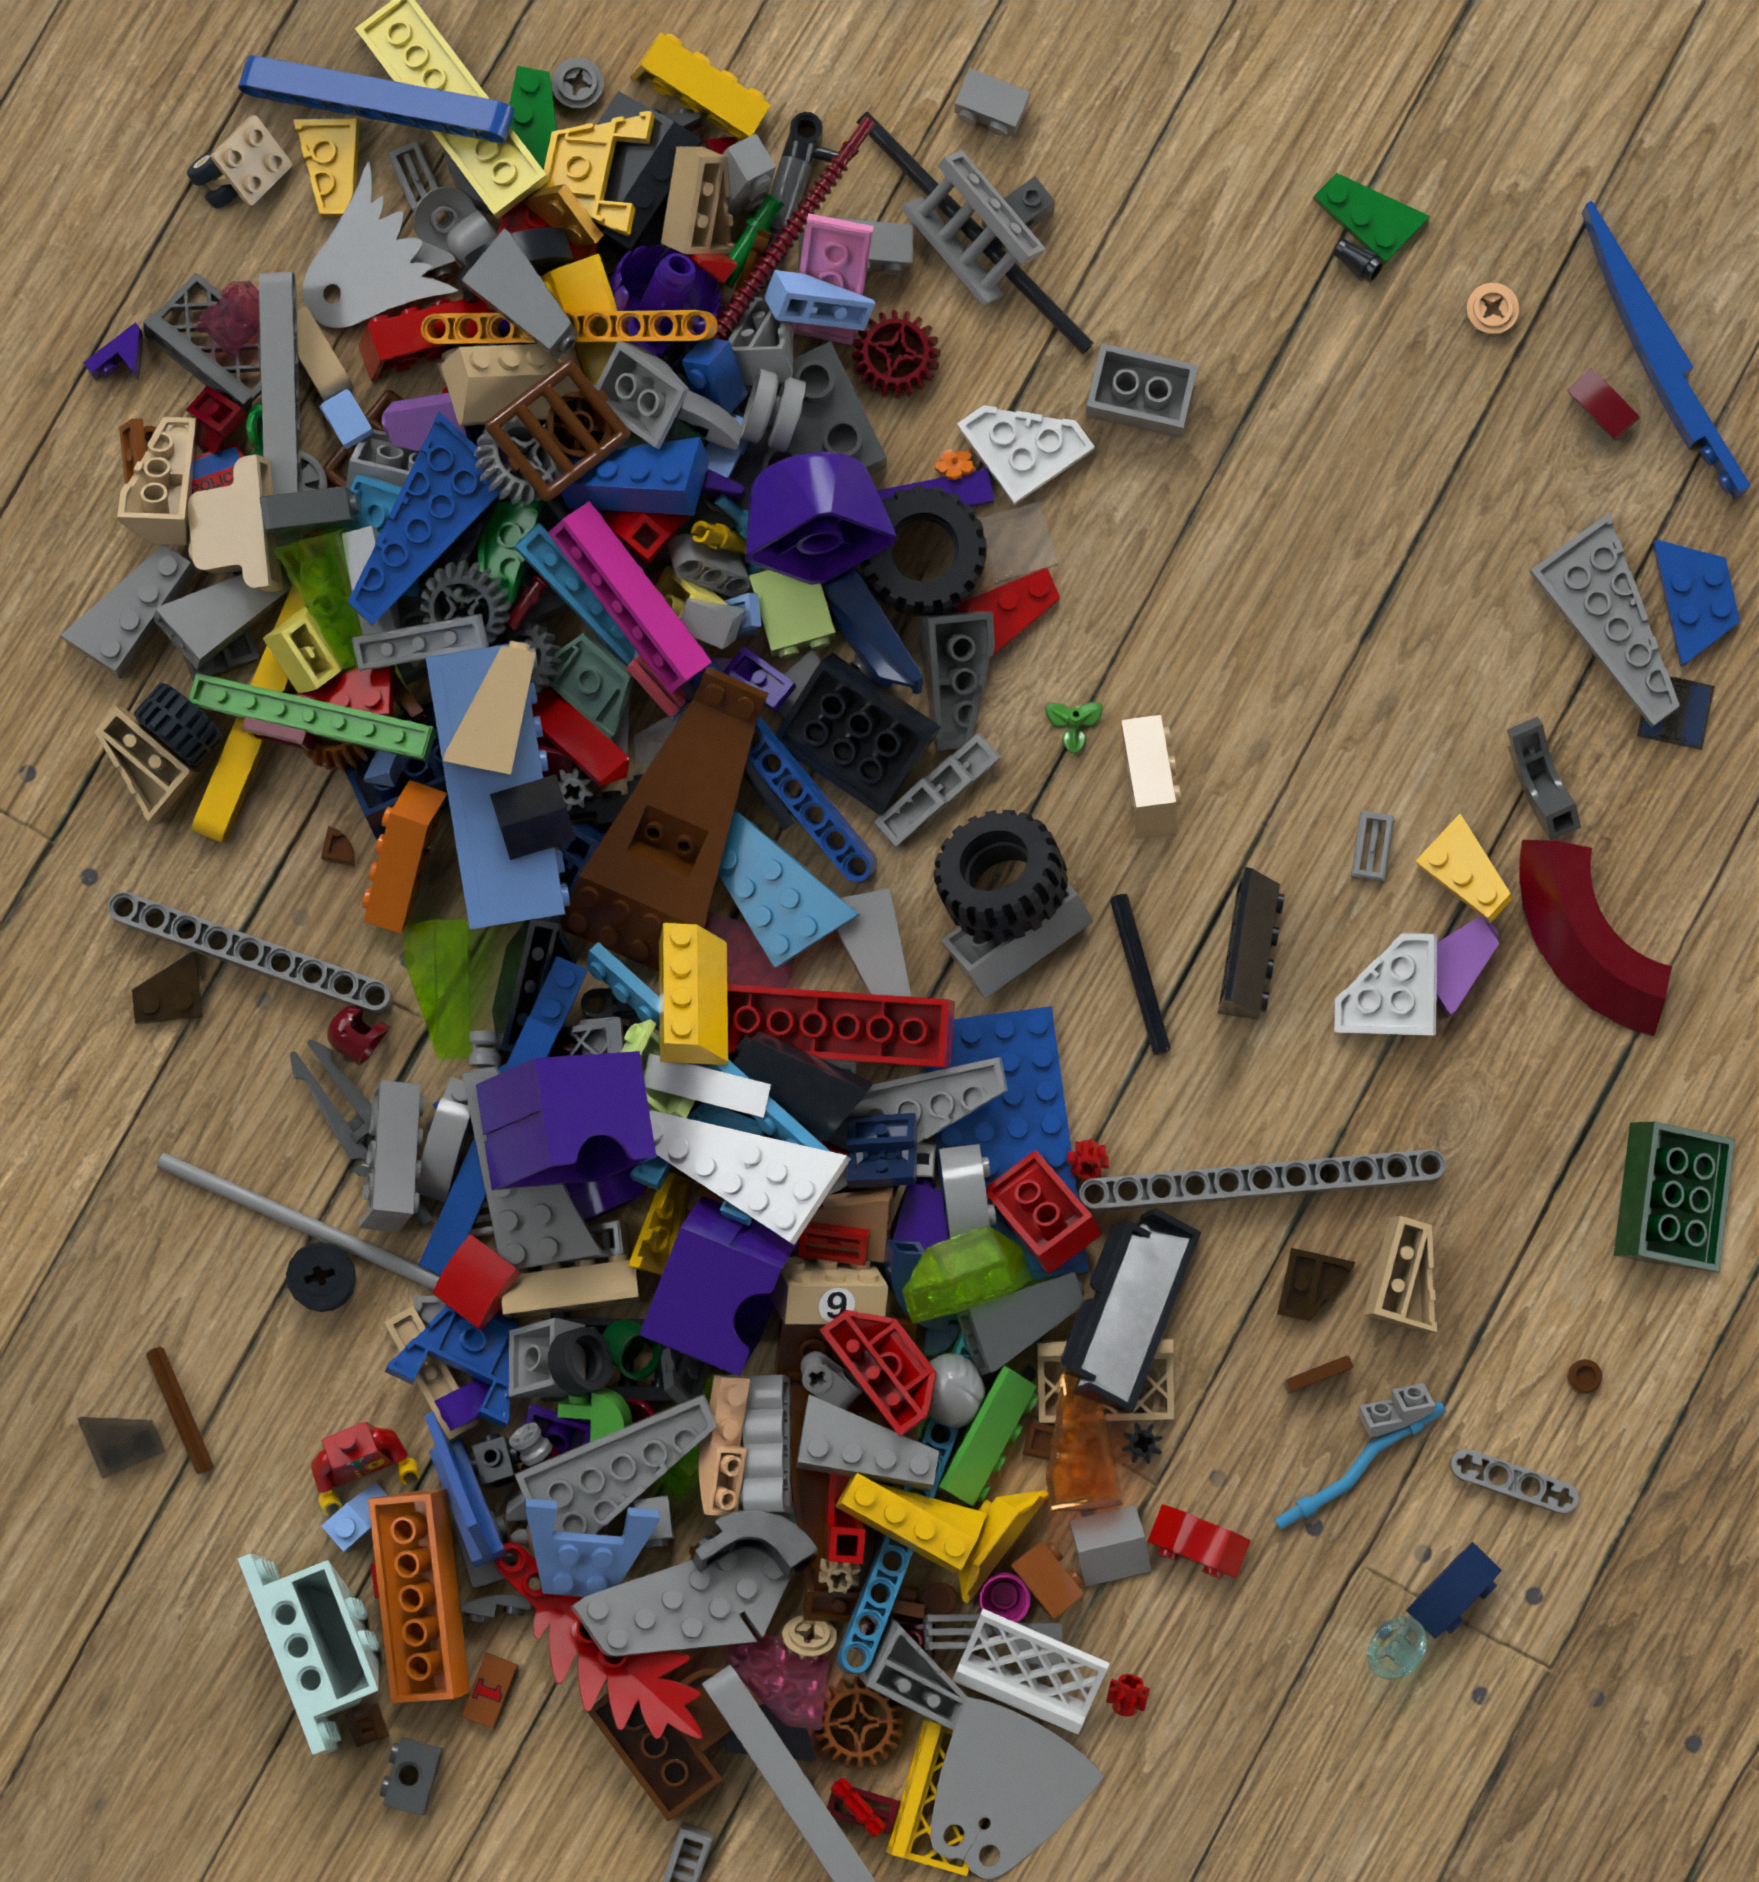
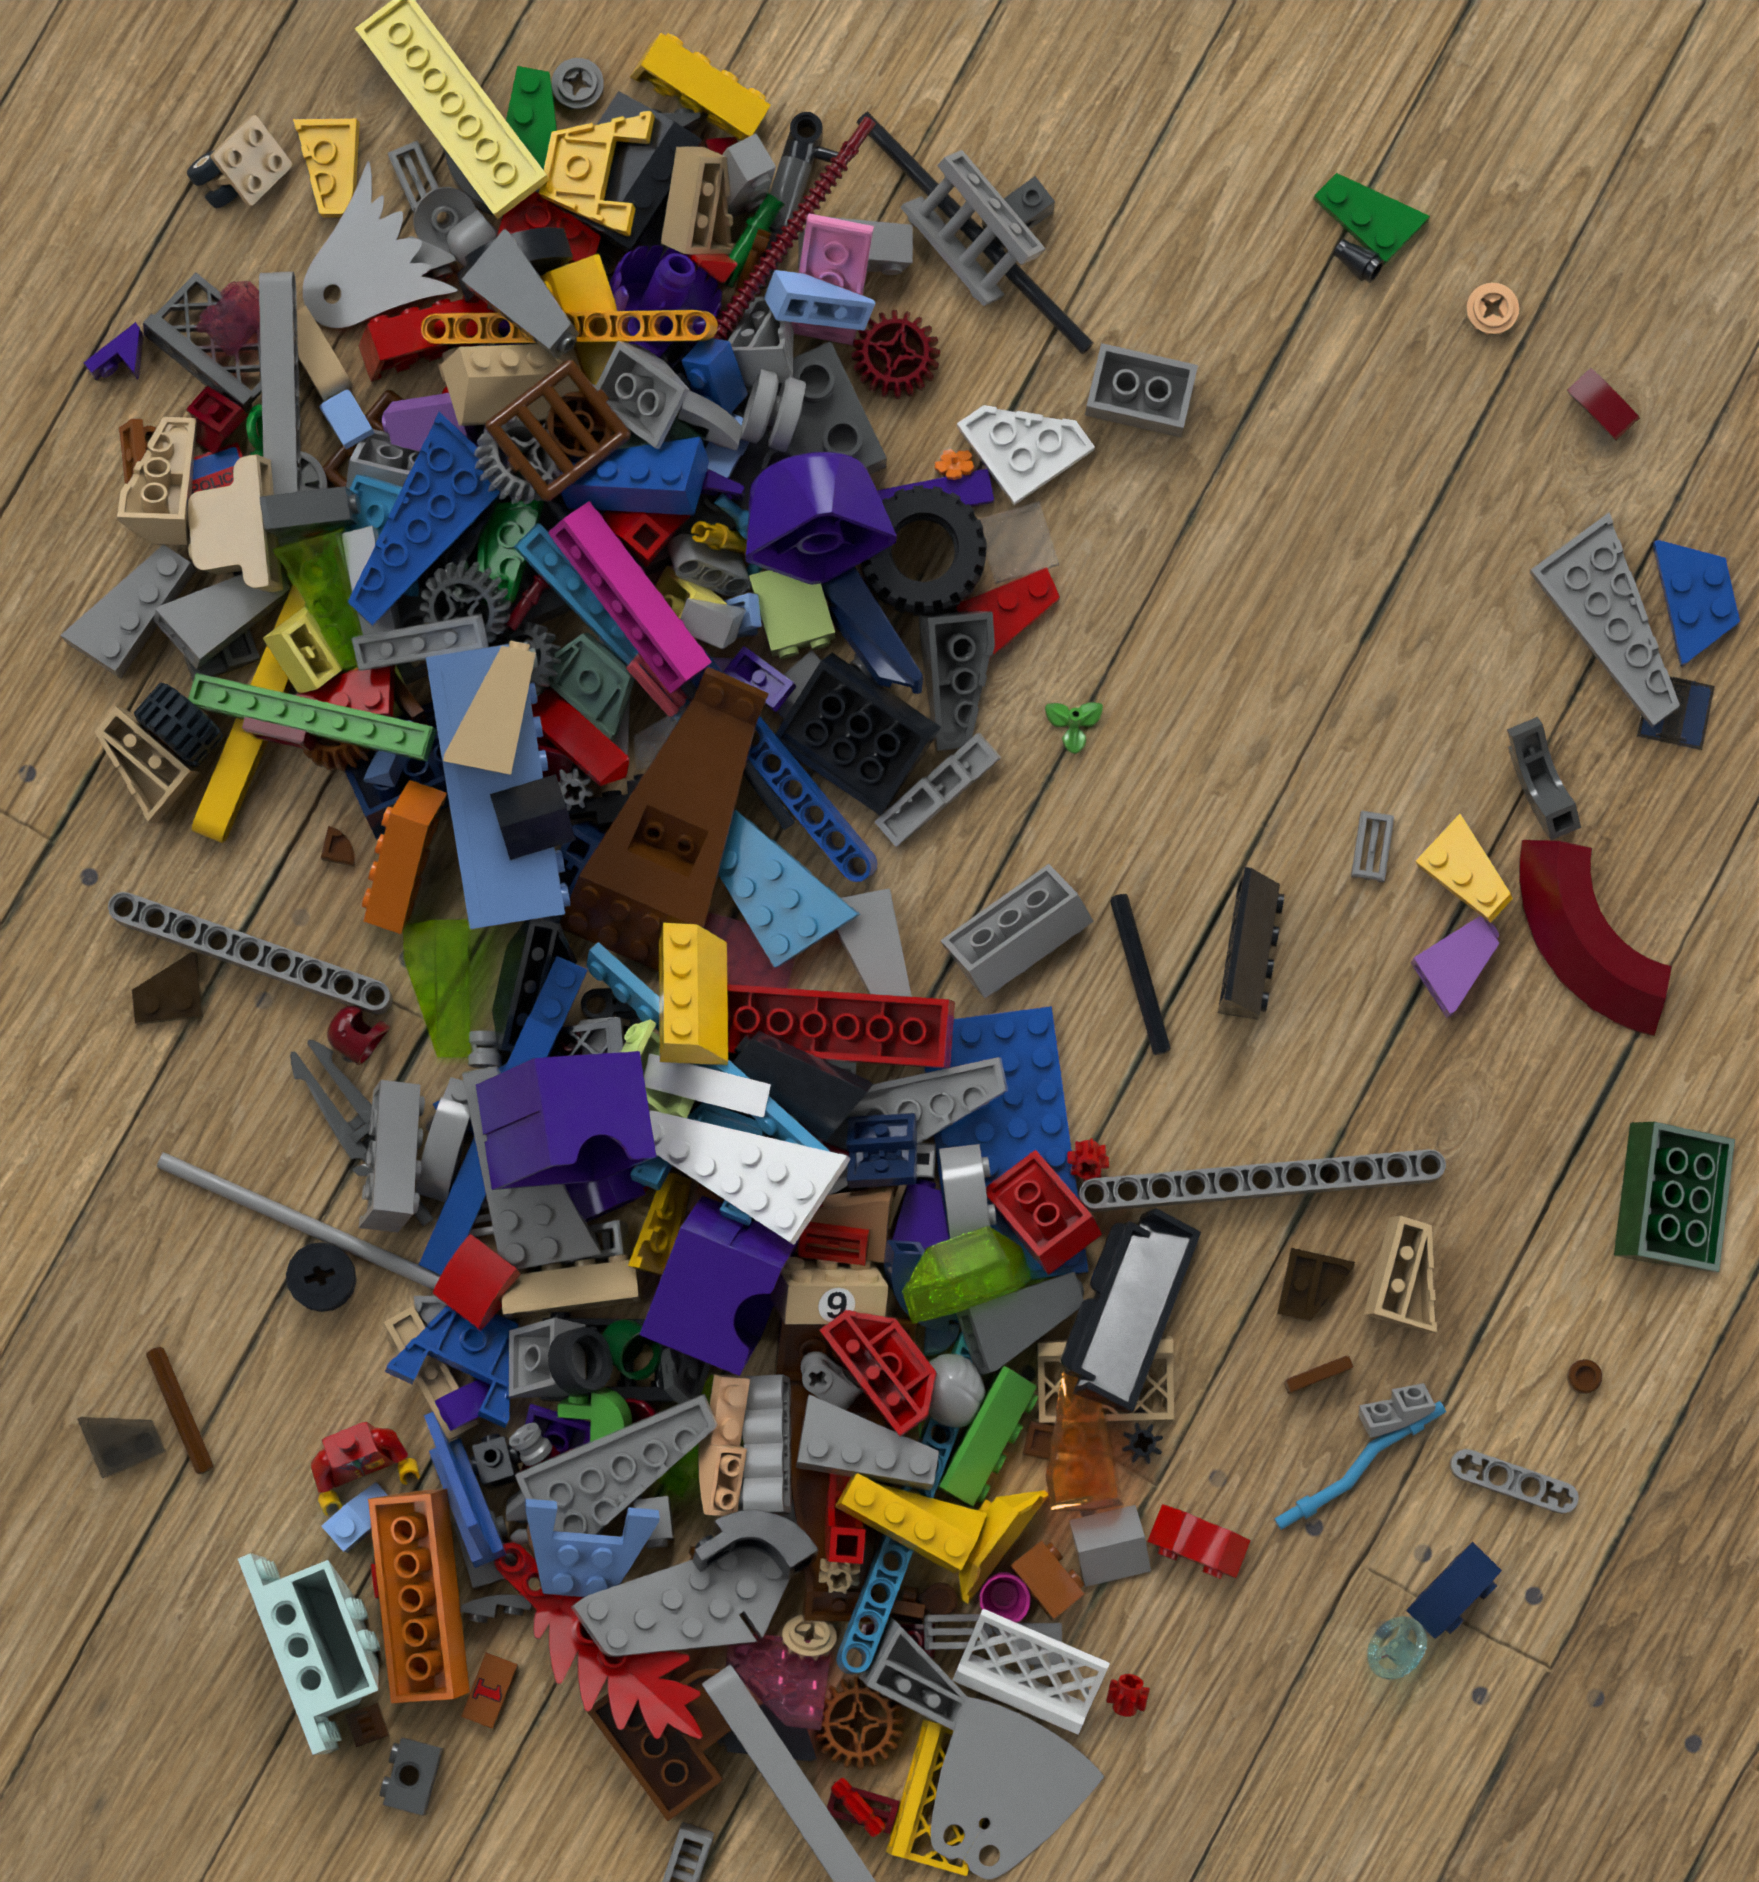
beam [238,55,515,143] -> none
pearl gold wing [522,184,603,247] -> none
black tyre [933,810,1068,942] -> none
light grey brick [954,68,1030,137] -> none
wedge [1121,715,1182,839] -> none
white plate [1334,933,1437,1035] -> none
blue slope [1582,201,1751,499] -> none

